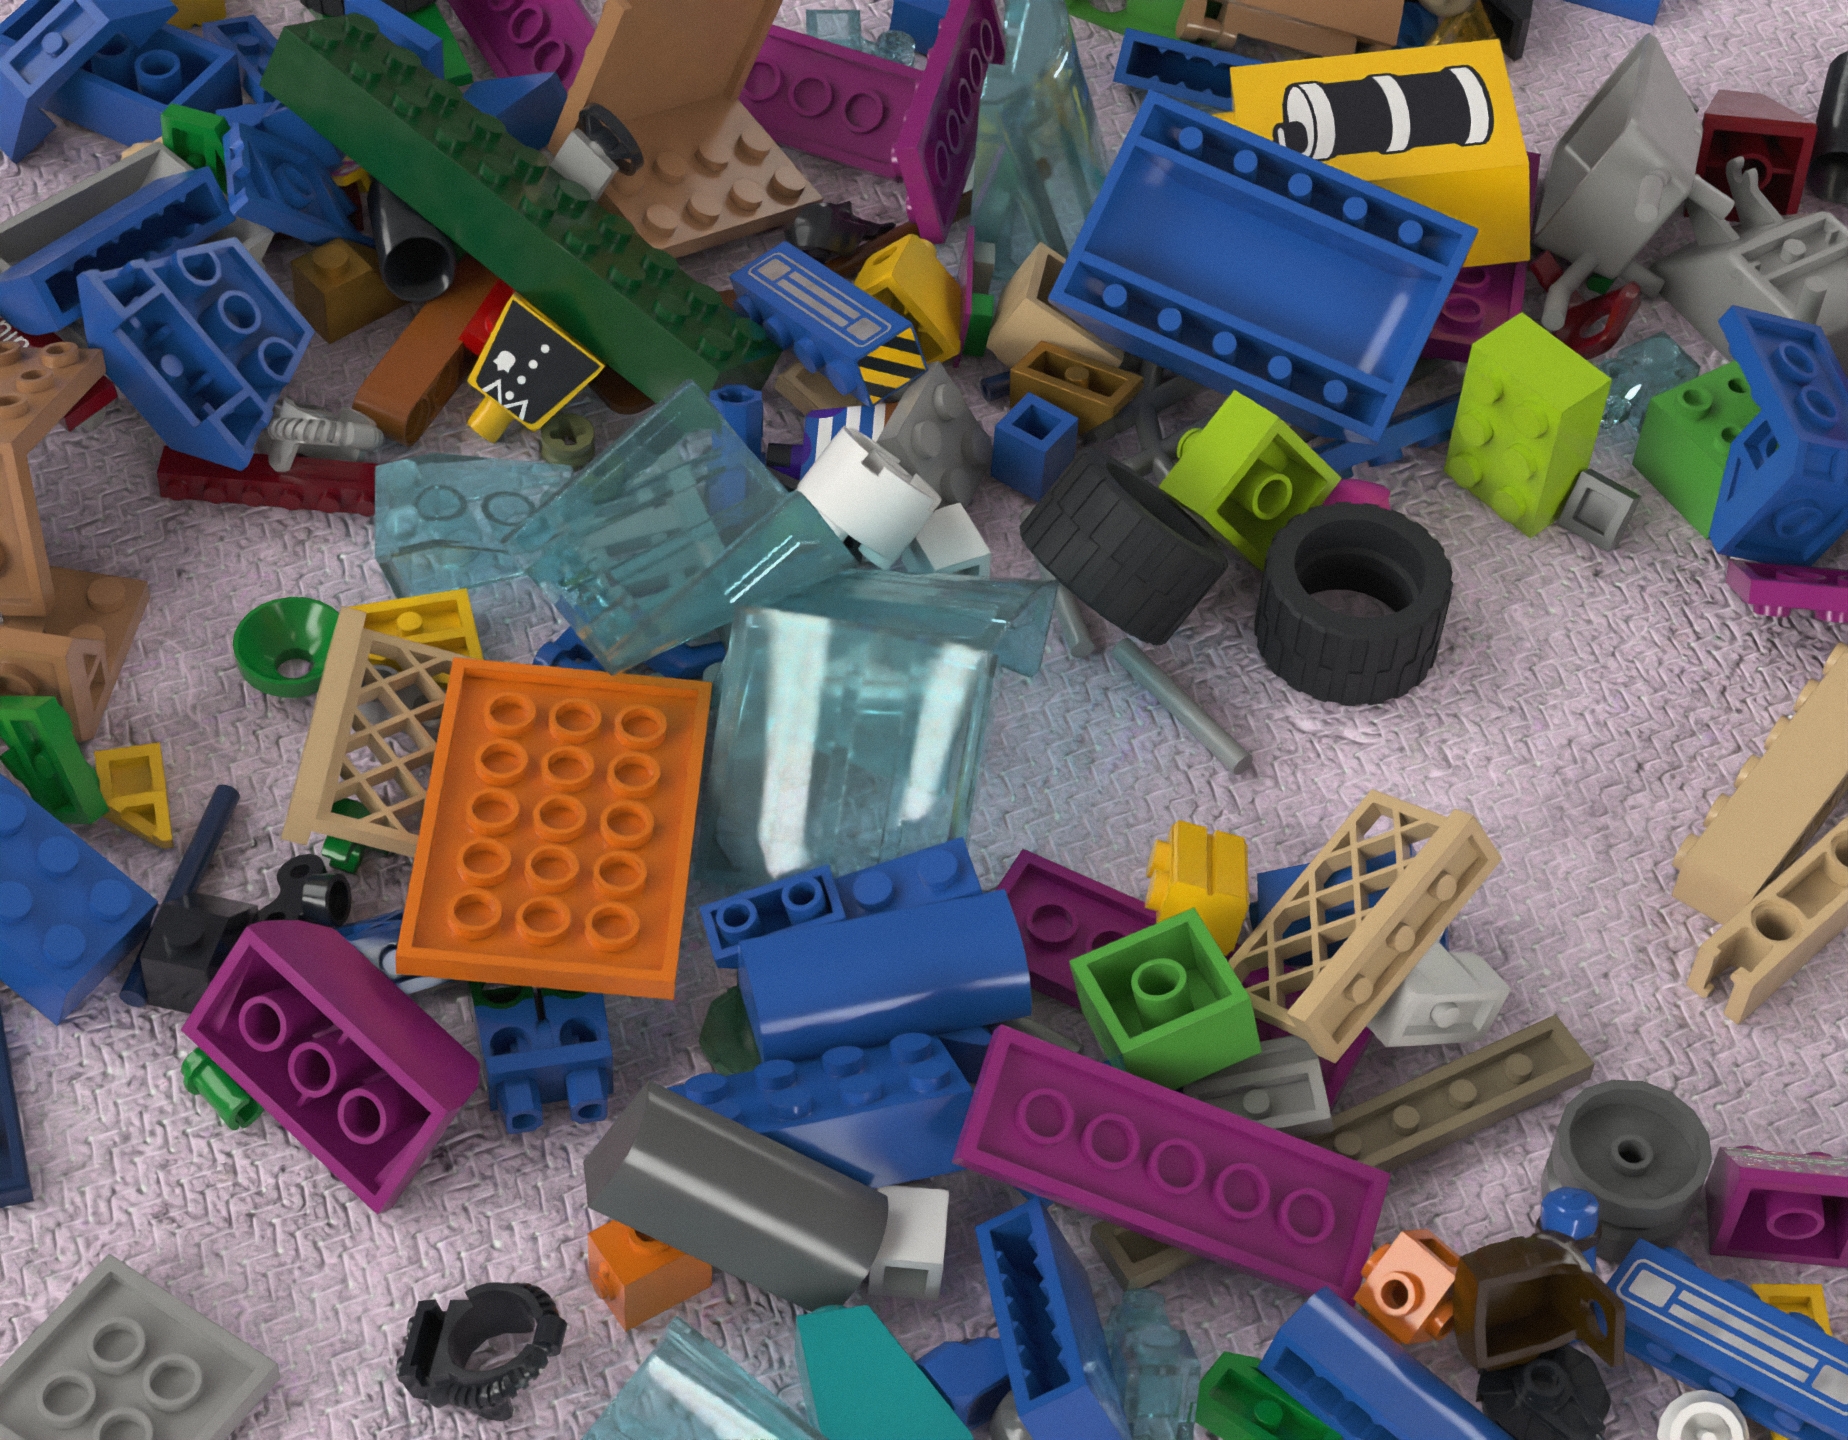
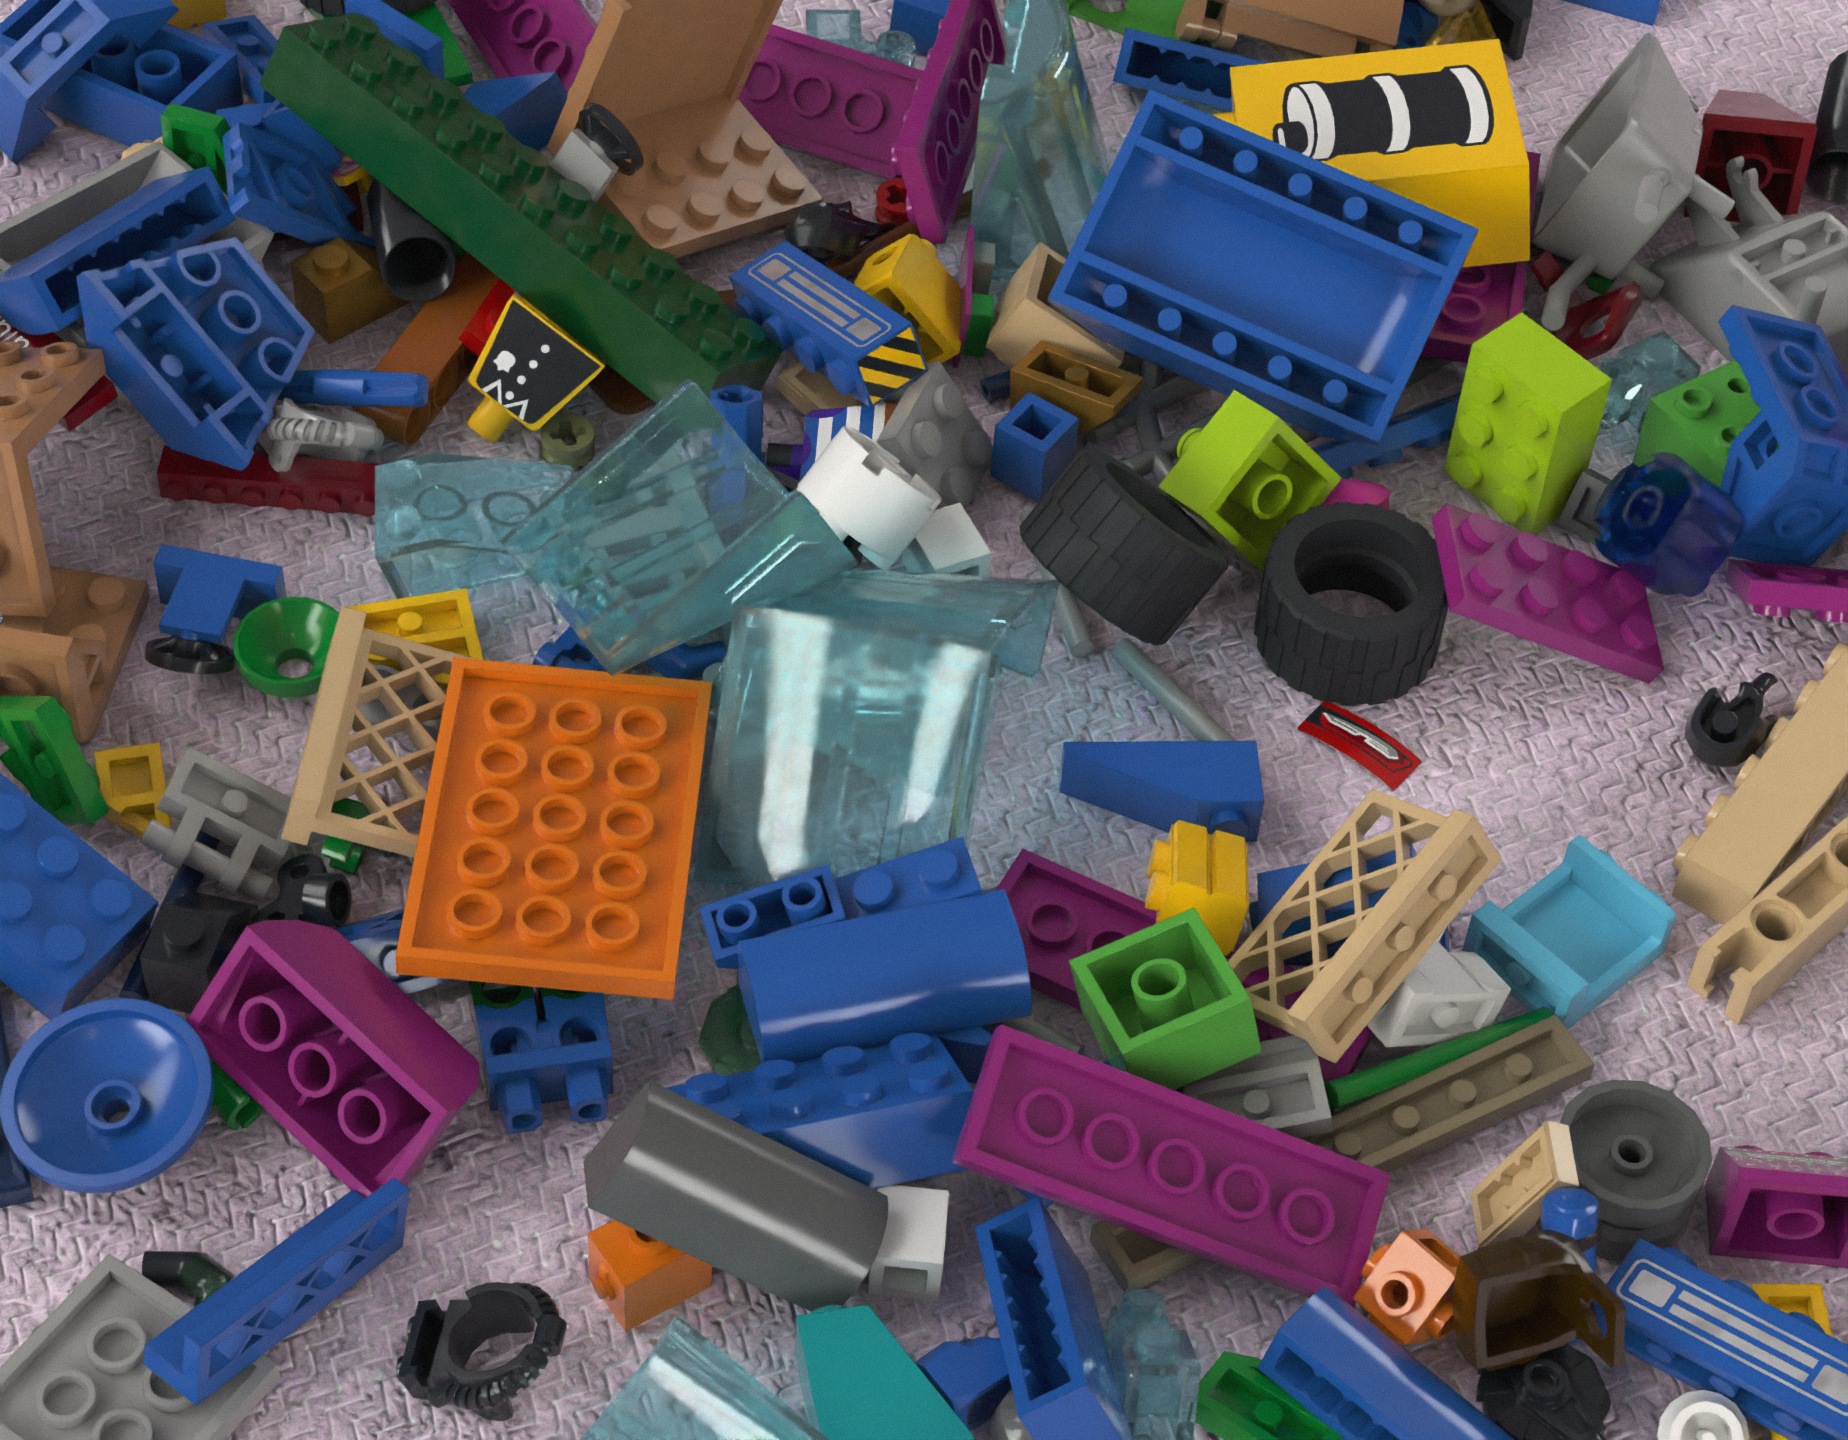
none -> blue dish [0,998,215,1193]
none -> light grey plate [140,746,291,902]
none -> arm [142,1250,235,1308]
none -> blue fence [143,1177,410,1406]
none -> blue piece [145,544,287,674]
none -> blue axle [277,369,430,407]
none -> red bush [875,178,909,227]
none -> blue slope [1059,741,1264,841]
none -> sticker [1298,701,1421,790]
none -> green bar [1324,1007,1553,1109]
none -> magenta plate [1432,503,1664,683]
none -> medium azure panel [1462,835,1676,1029]
none -> tan plate [1470,1120,1579,1248]
none -> clear blue brick [1594,452,1745,597]
none -> black piece [1685,672,1778,768]

